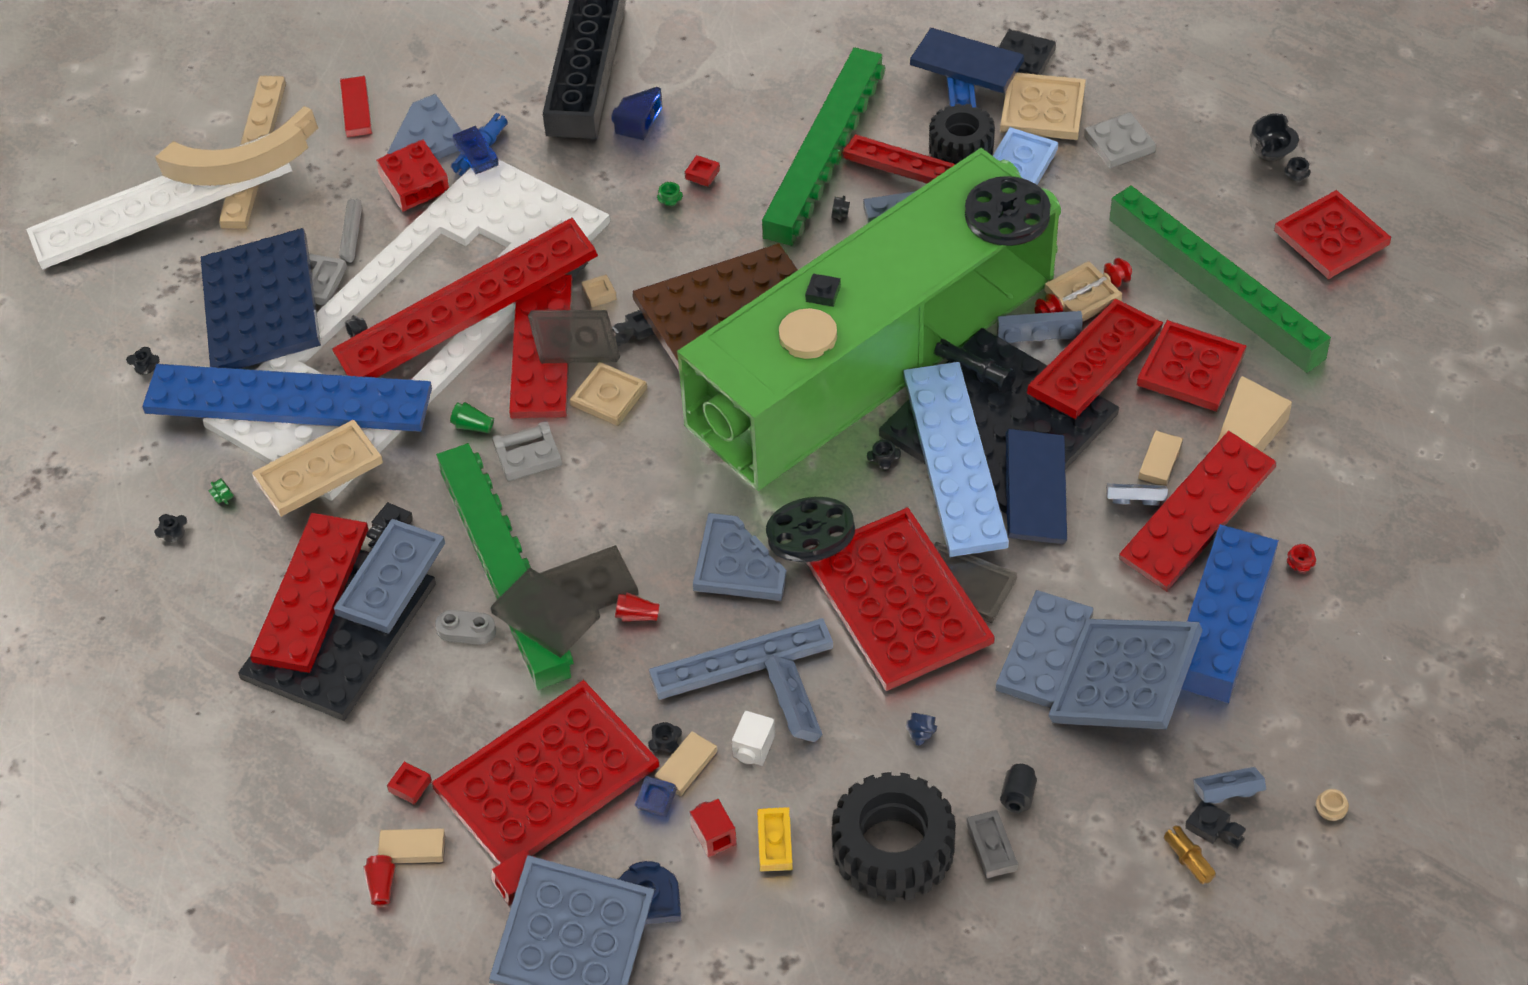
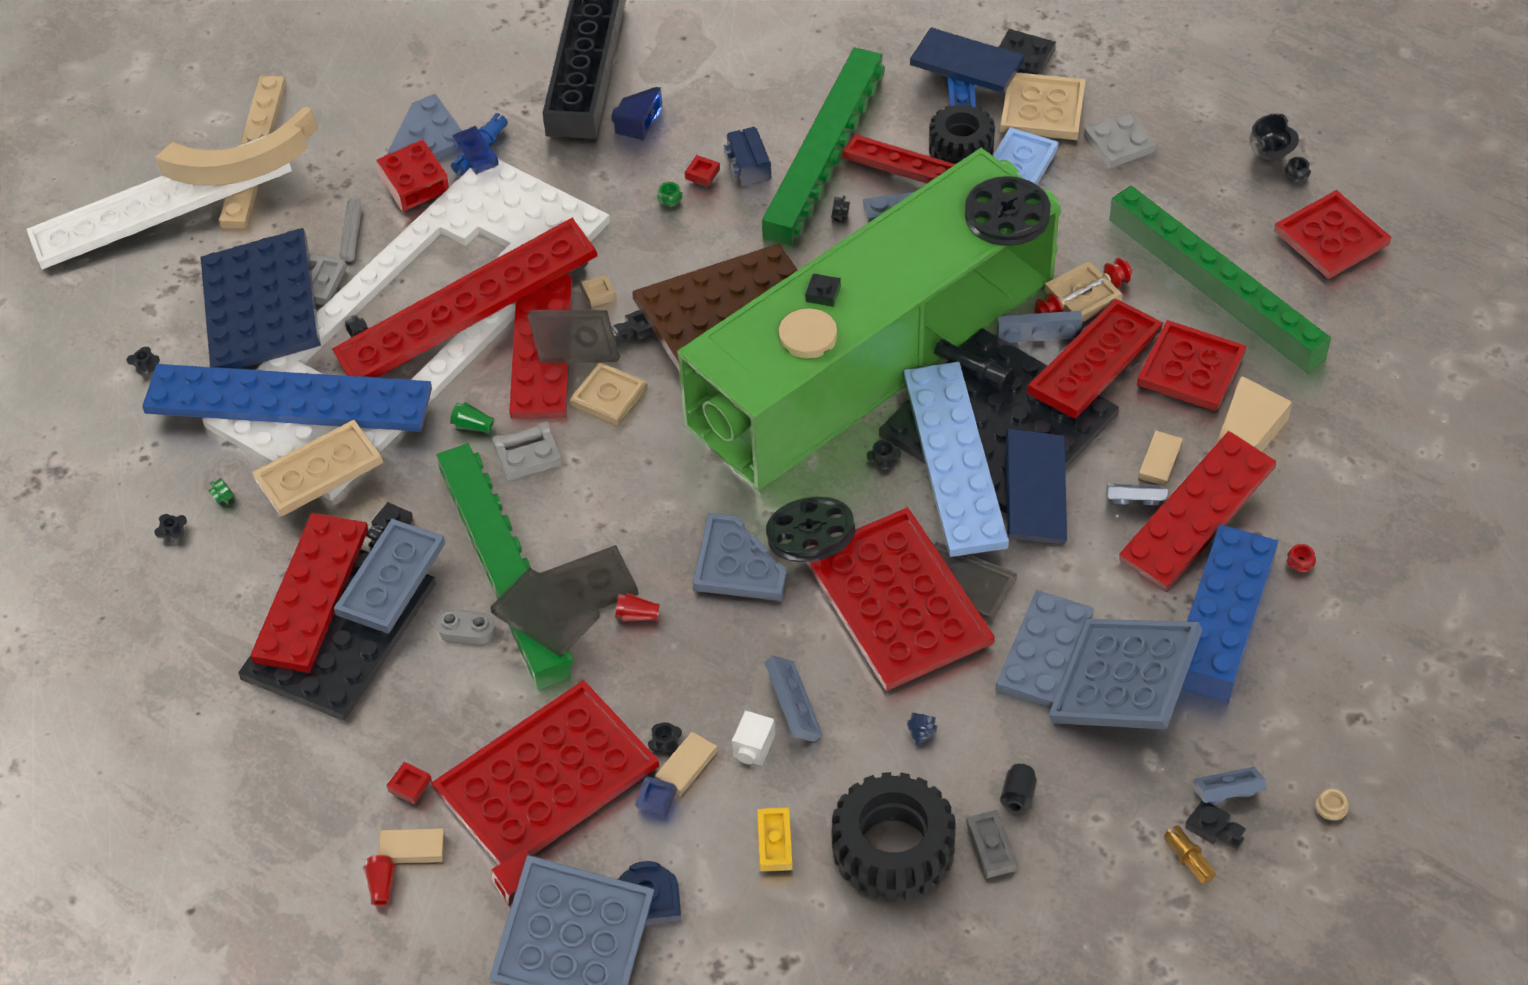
red tile [340,76,372,137] -> none
sand blue plate [649,618,833,700] -> none
red brick [689,798,737,857] -> none
none -> dark blue brick [723,126,772,186]

